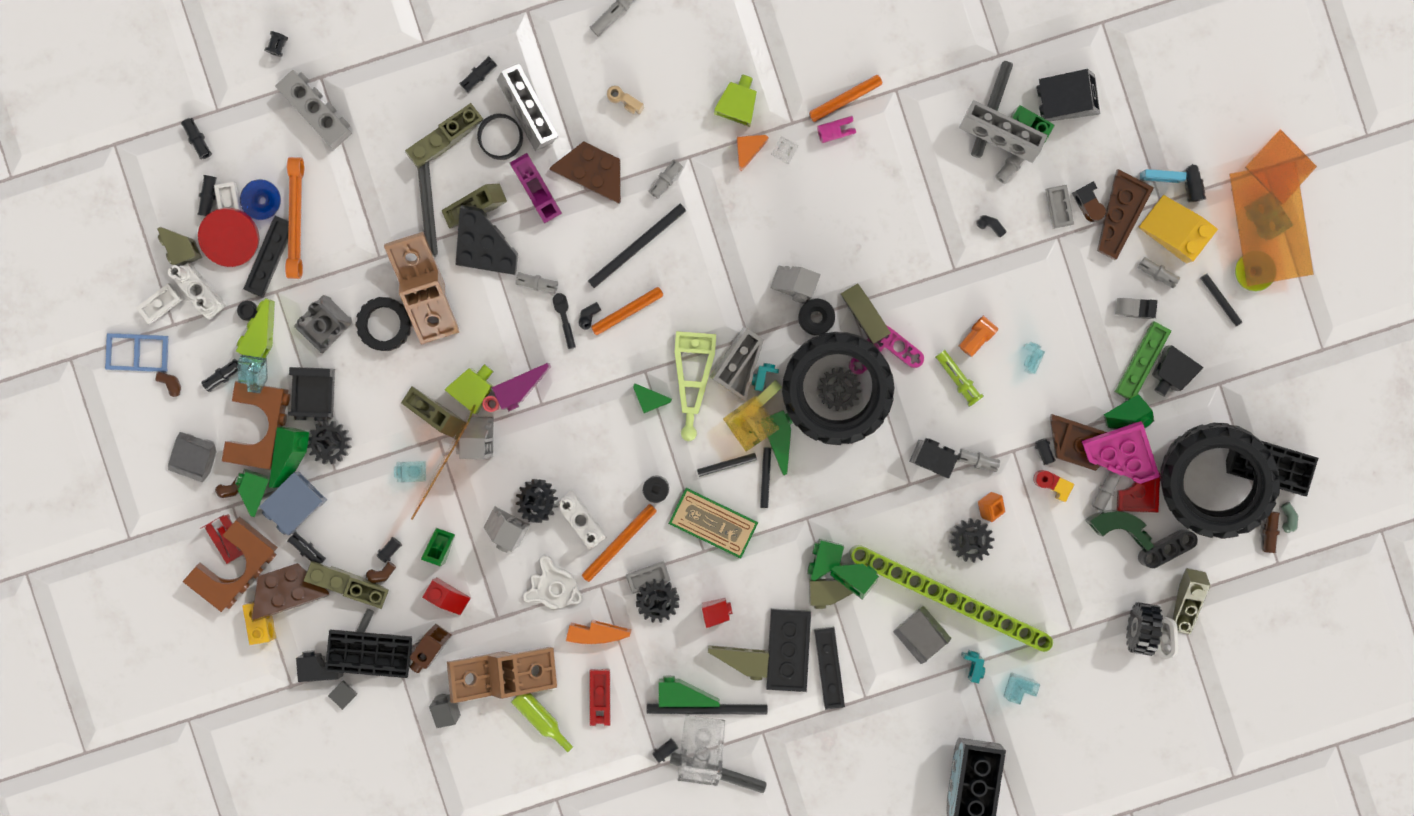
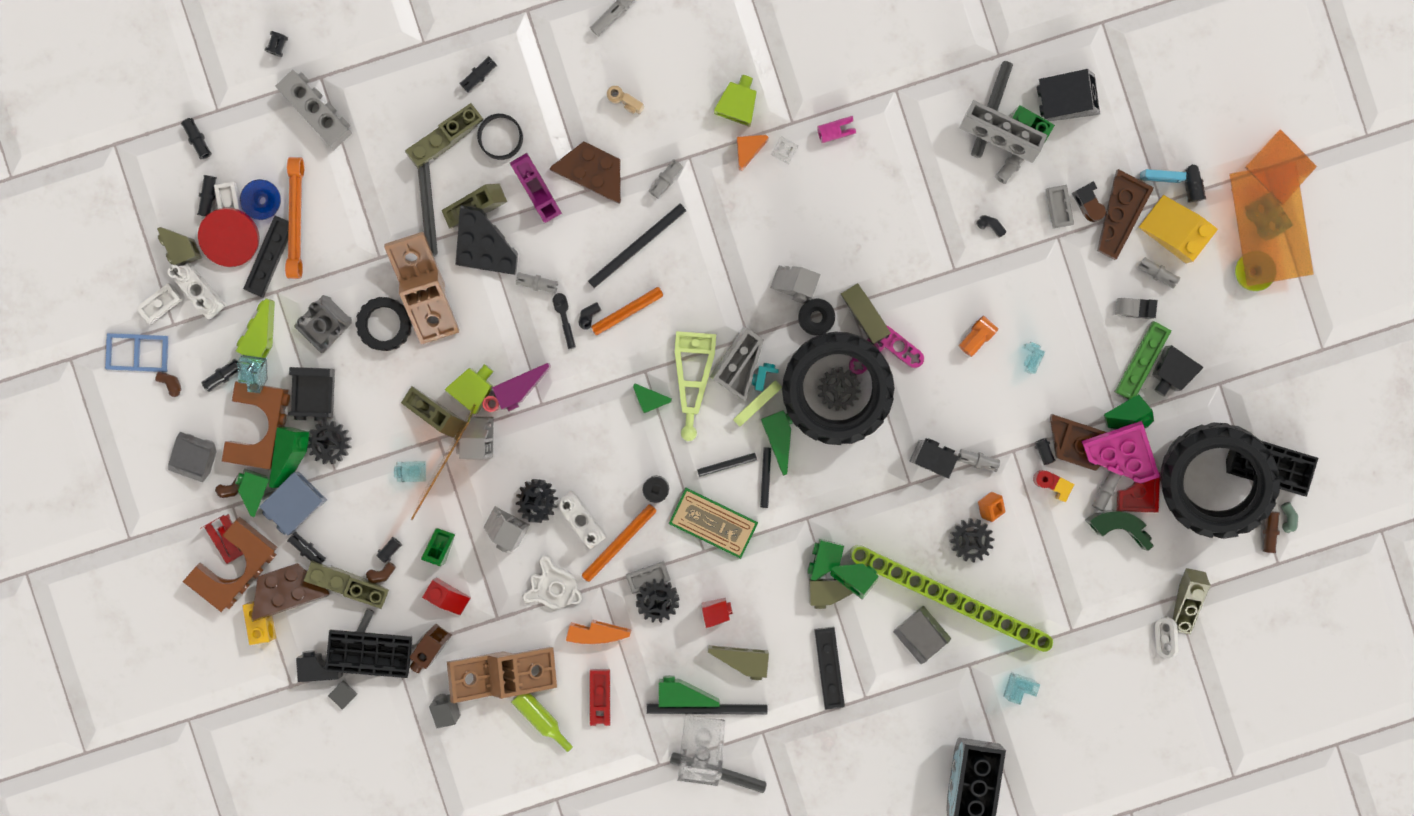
black plate [237,300,258,321] -> none
light grey brick [497,64,558,151] -> none
black pin [652,738,679,763] -> none
clear yellow slope [723,396,779,452] -> none
black tile [766,608,811,692] -> none
orange axle [809,75,883,122] -> none
lime pin [935,350,984,407] -> none
teal bracket [961,650,985,684] -> none
black wheel [1126,602,1163,656] -> none
black beam [1138,530,1198,568] -> none
black bar [1200,273,1242,326] -> none

